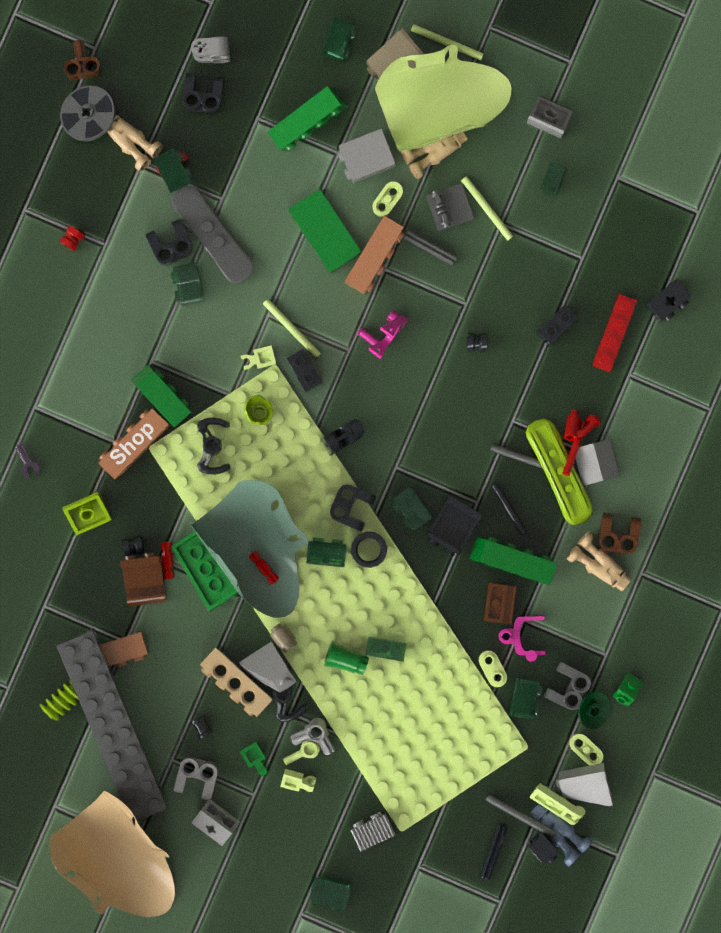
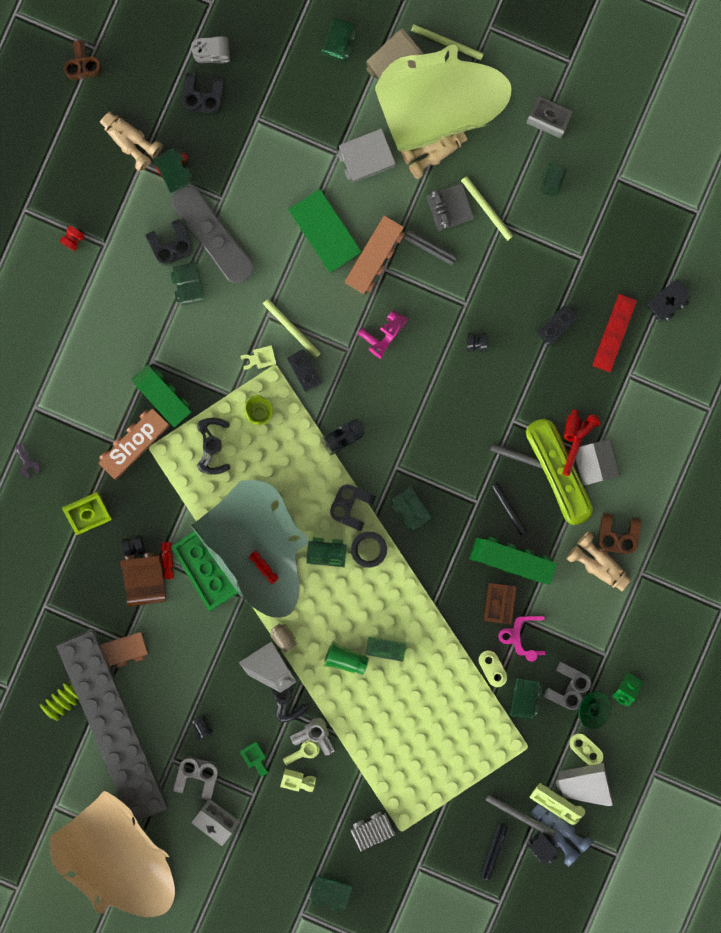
dark grey piece [60,85,115,141] -> none
tan brick [200,647,273,717] -> none
green wedge [267,86,348,152] -> none
yellowish green plate [372,182,403,217] -> none
black panel [426,495,482,556] -> none

